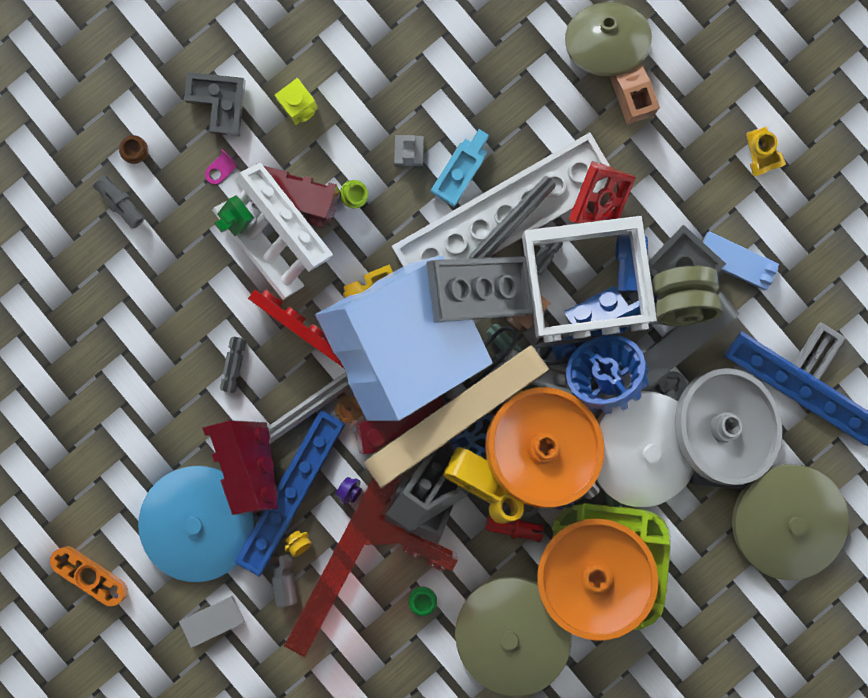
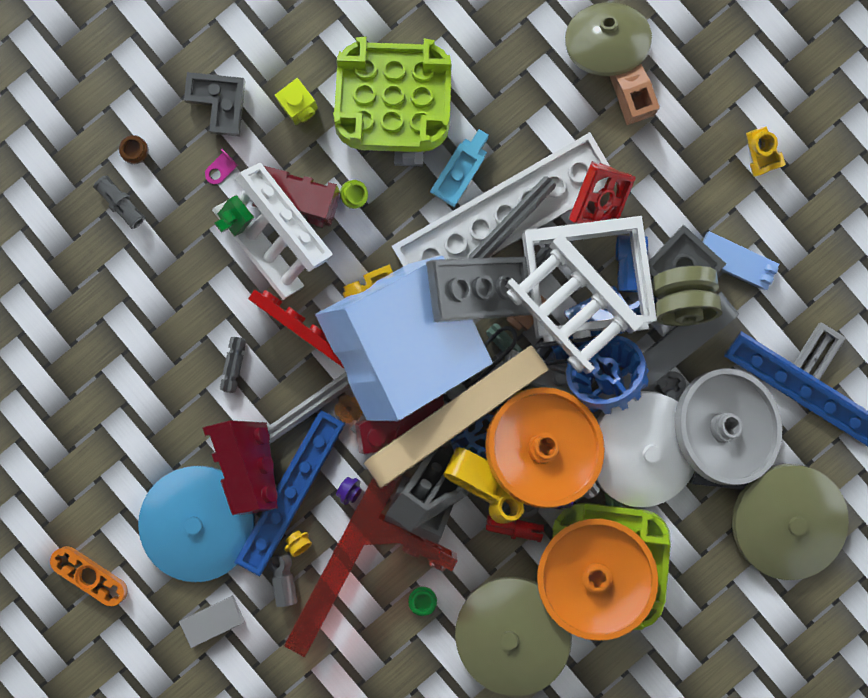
none -> lime tile [333,36,452,152]
none -> white fence [506,234,644,374]

